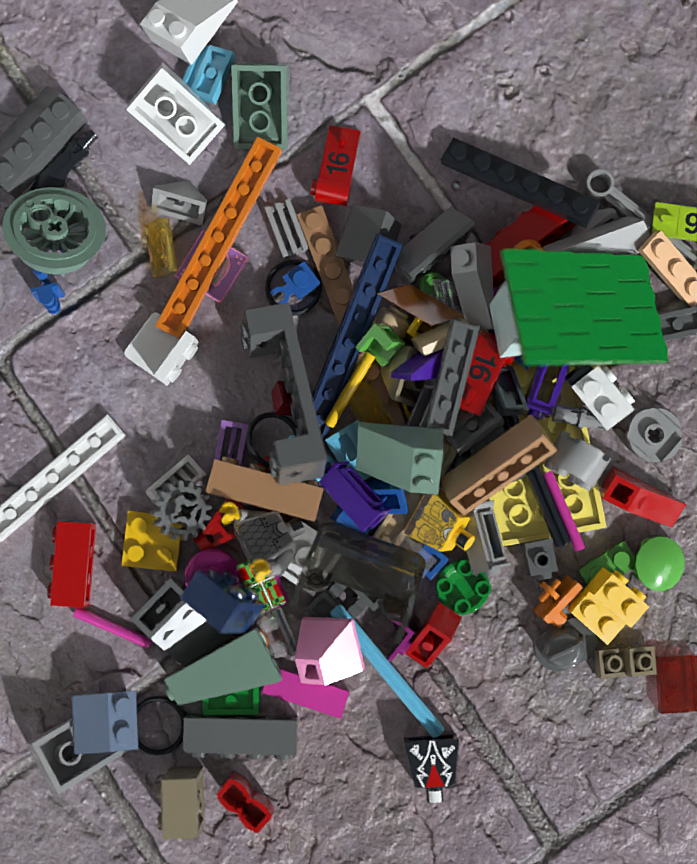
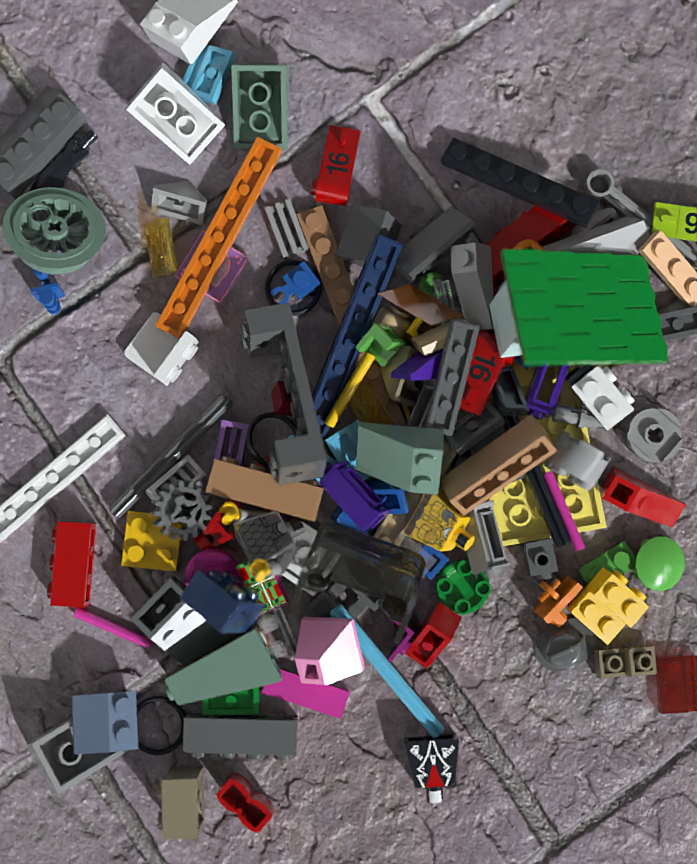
none -> dark grey axle [109,394,233,518]

